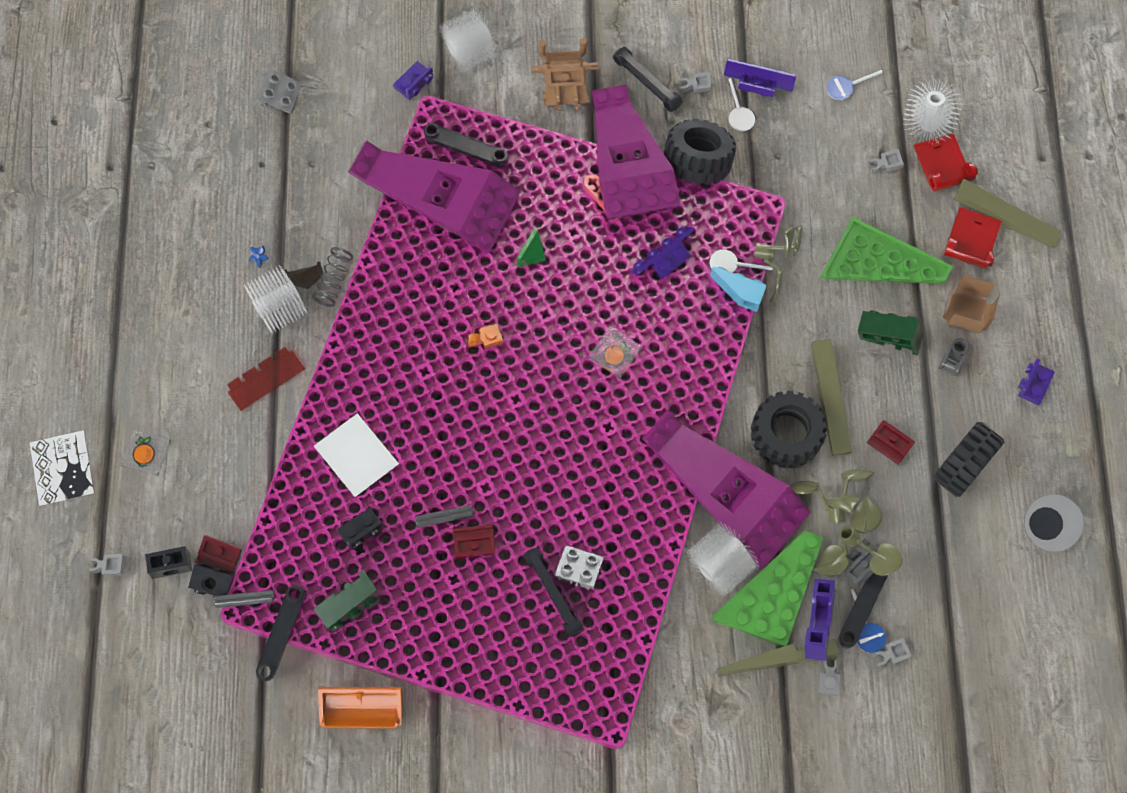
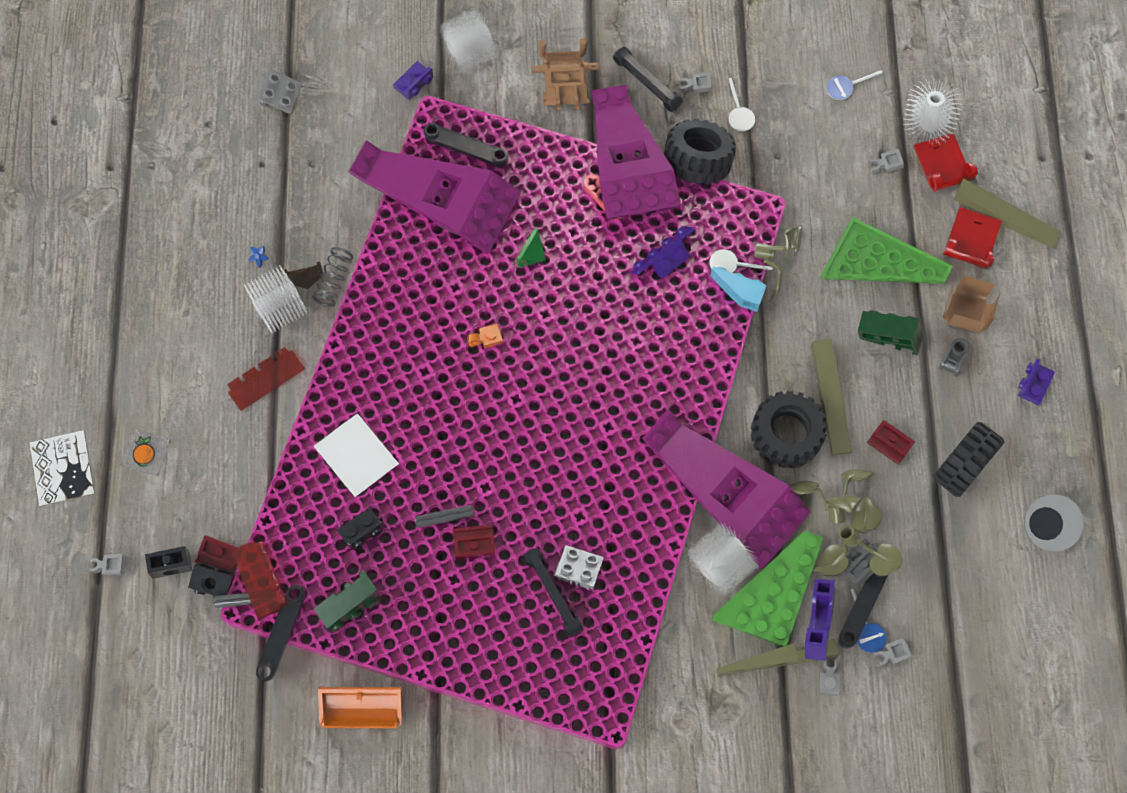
clear tile [589,326,642,378] -> none
dark purple bracket [724,59,797,97] -> none
none -> clear red windscreen [231,541,287,620]

